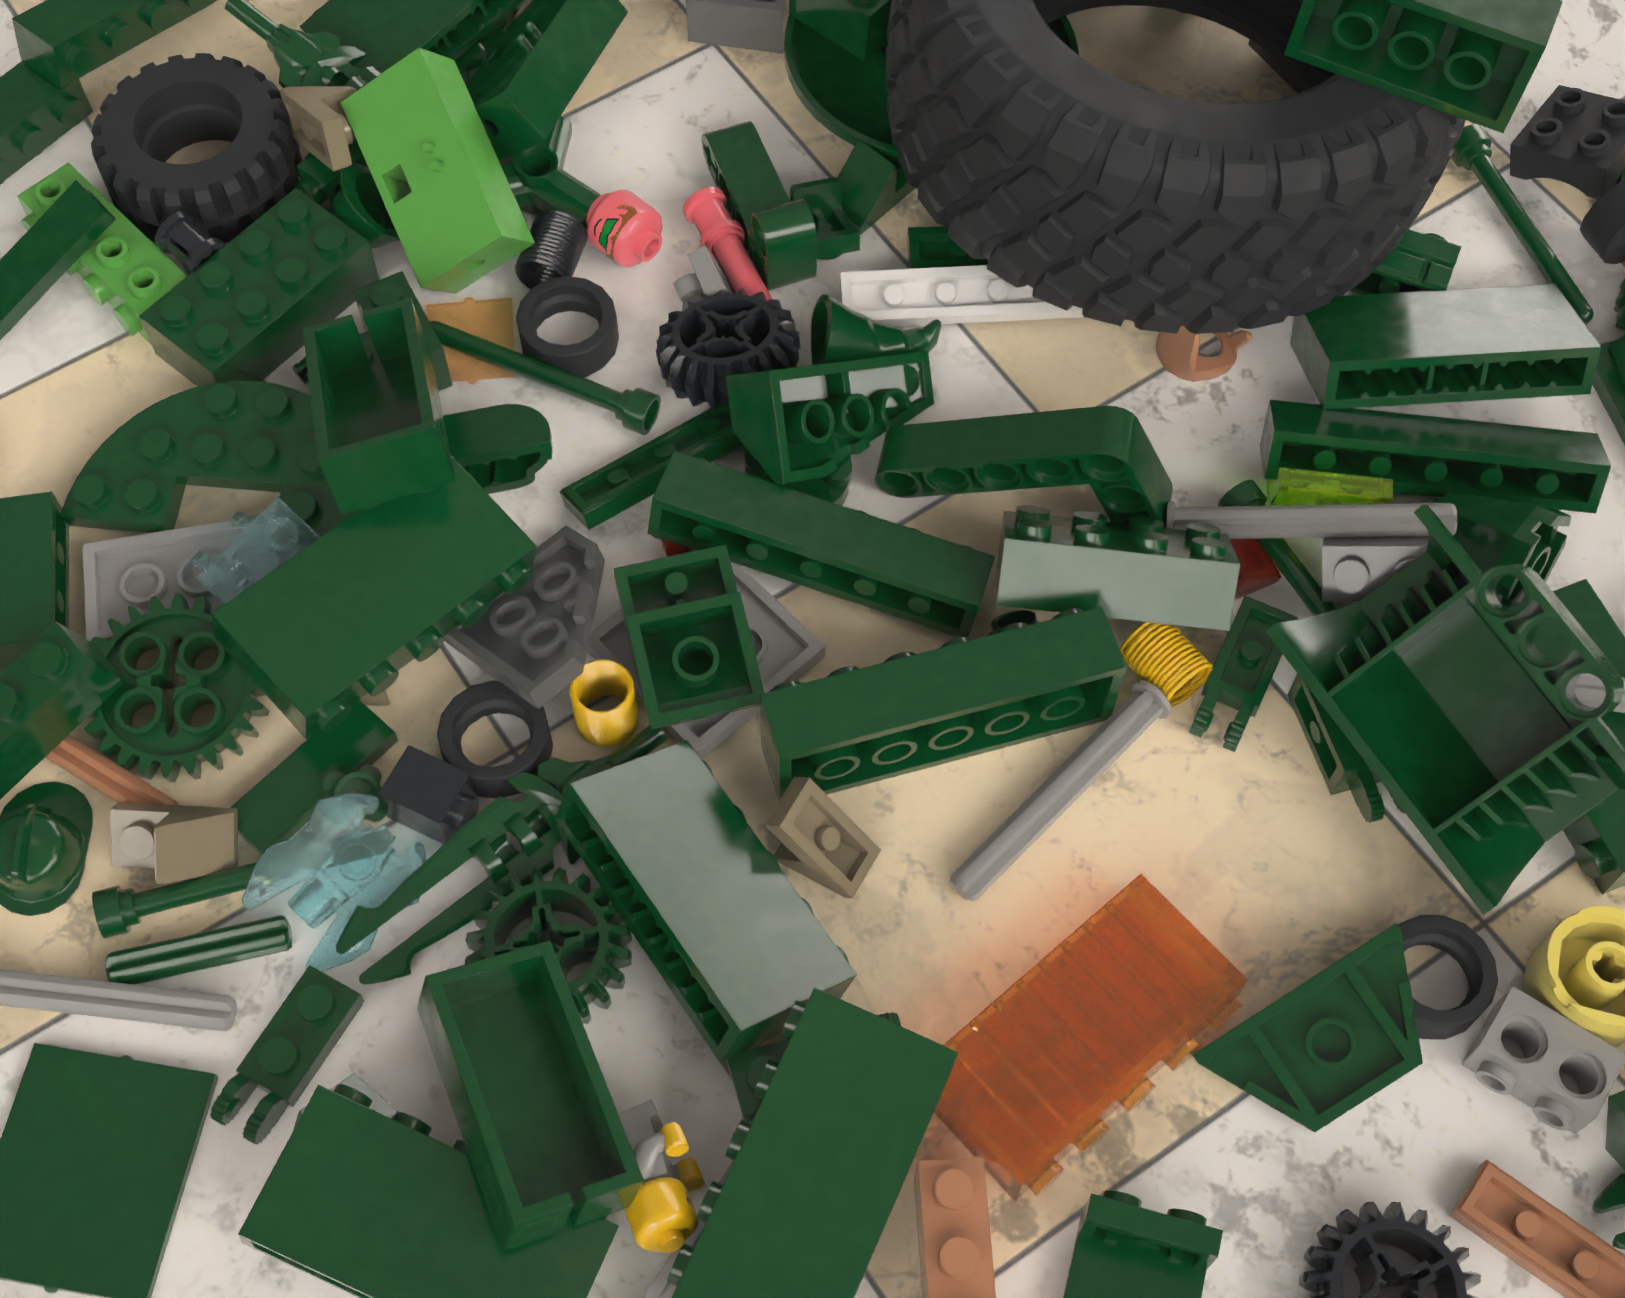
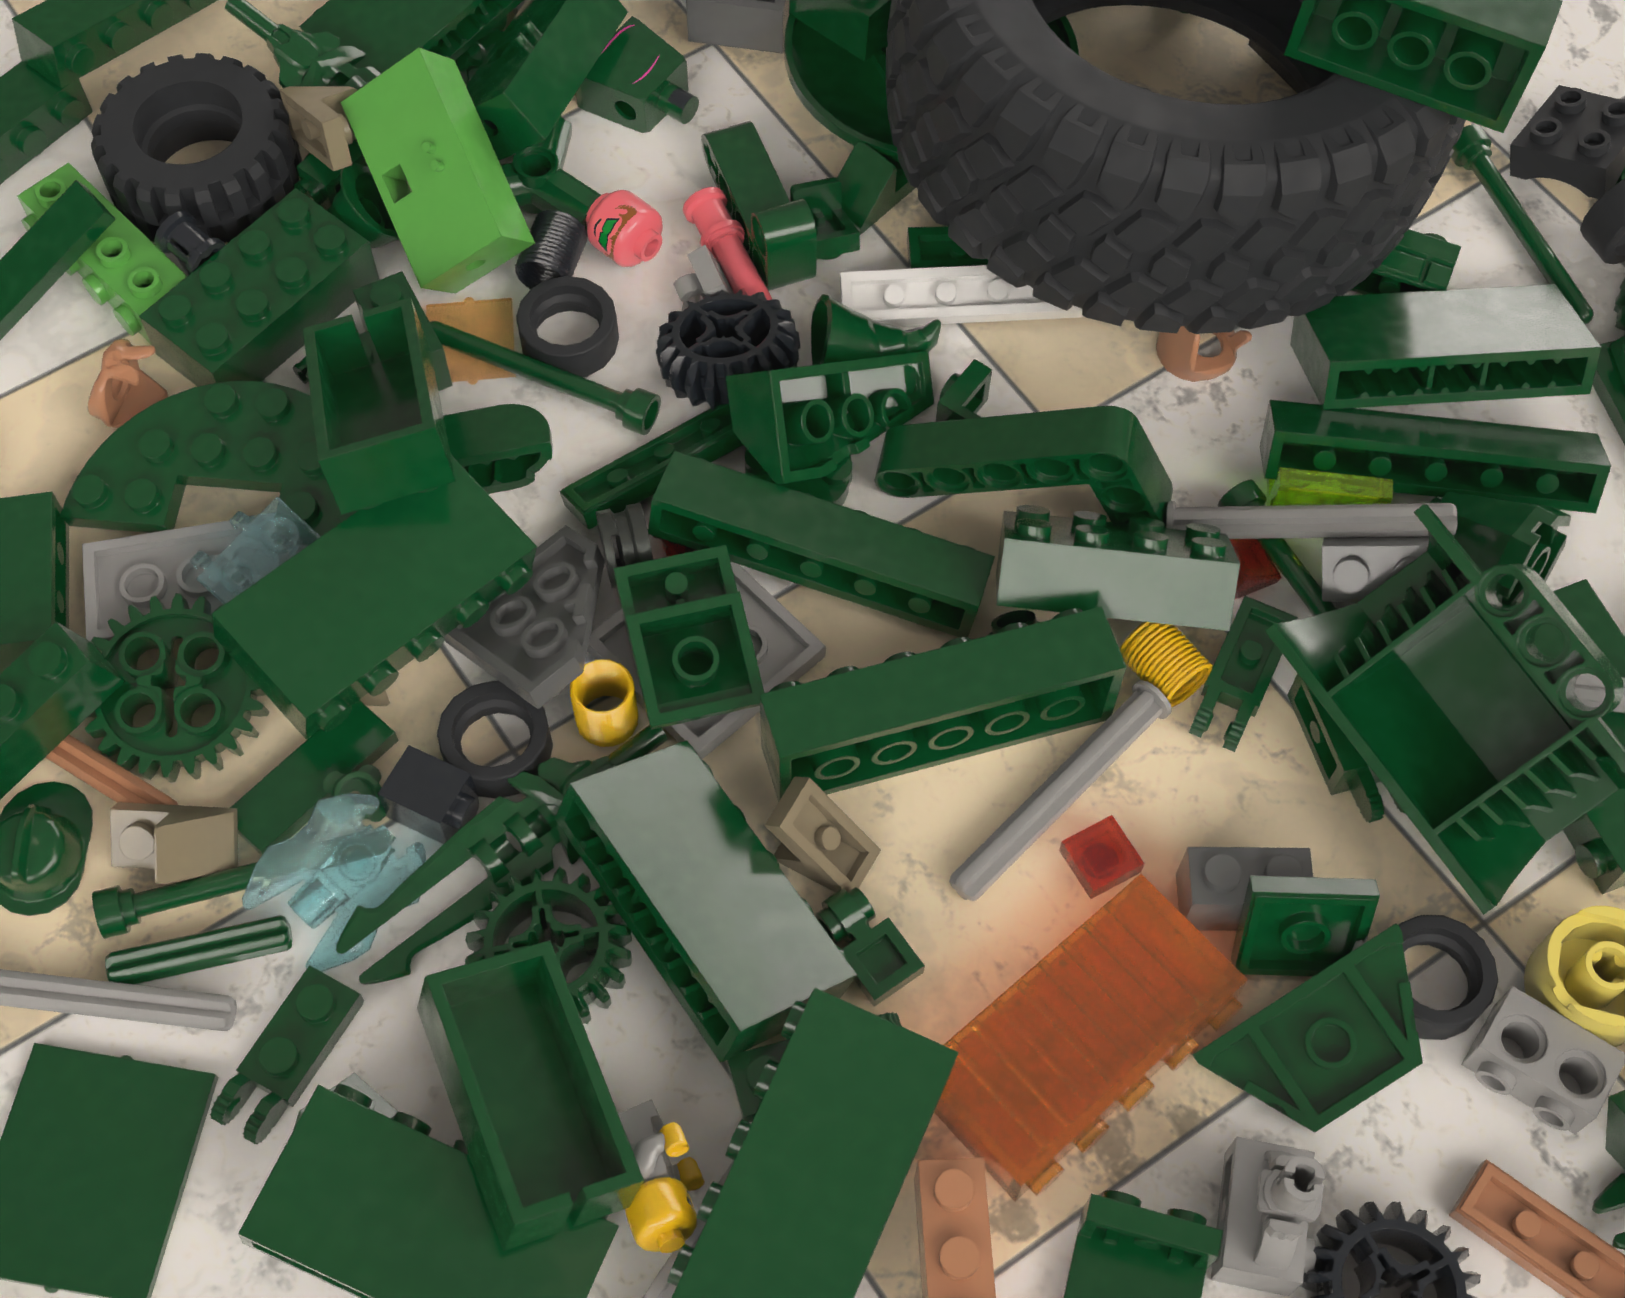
none -> nougat piece [87,339,168,428]
none -> dark green torso [576,16,699,133]
none -> pearl dark grey wheel [596,503,654,588]
none -> dark green plate [815,887,925,1007]
none -> dark green bracket [936,359,992,422]
none -> clear red plate [1059,815,1145,899]
none -> dark grey brick [1176,847,1313,931]
none -> light grey brick [1211,1137,1325,1296]
none -> dark green tile [1231,875,1380,977]

